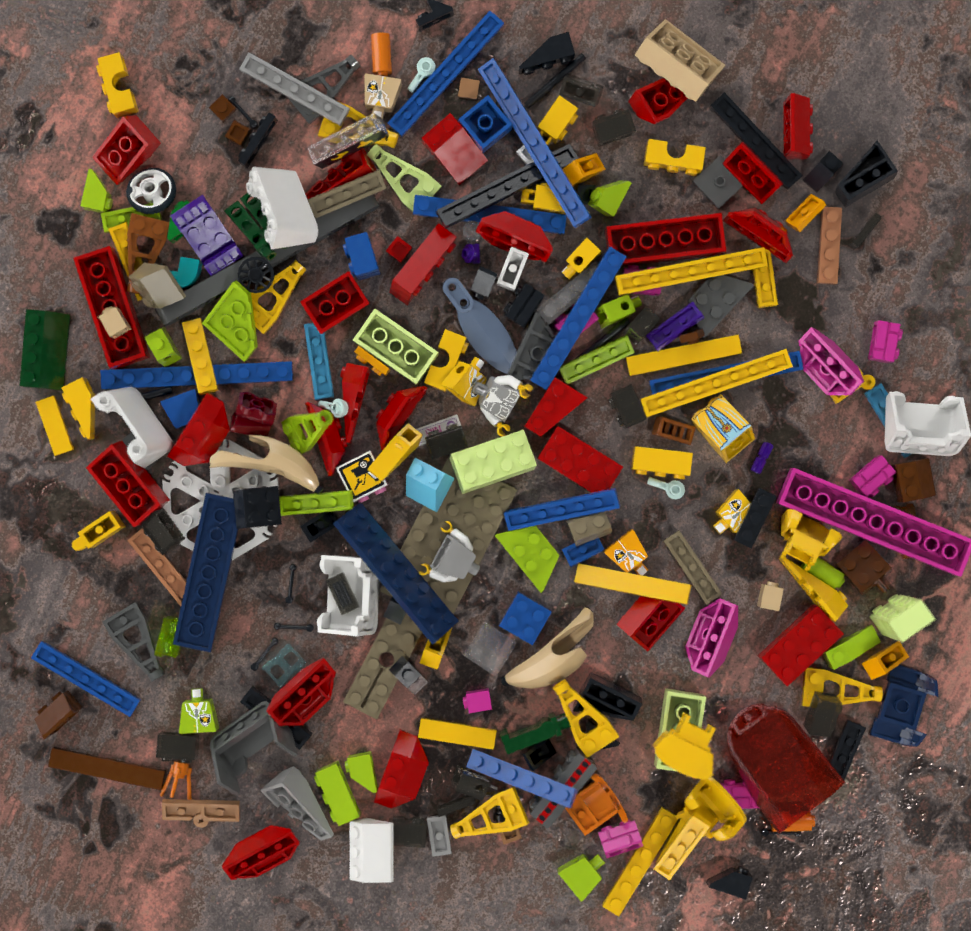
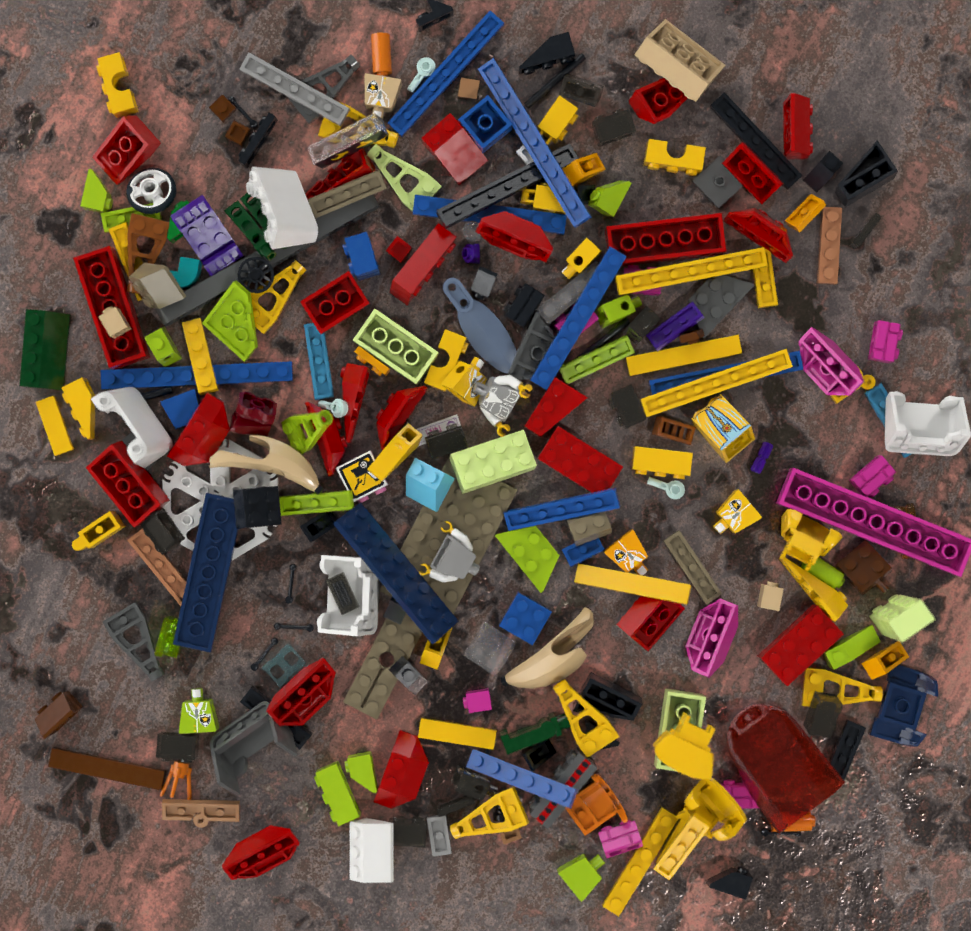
blue plate [31,641,141,717] -> none
light grey wedge [260,766,334,841] -> none
white slope [497,247,529,292] -> none
black plate [733,488,777,549] -> none
reddish brown slope [891,458,936,503] -> none

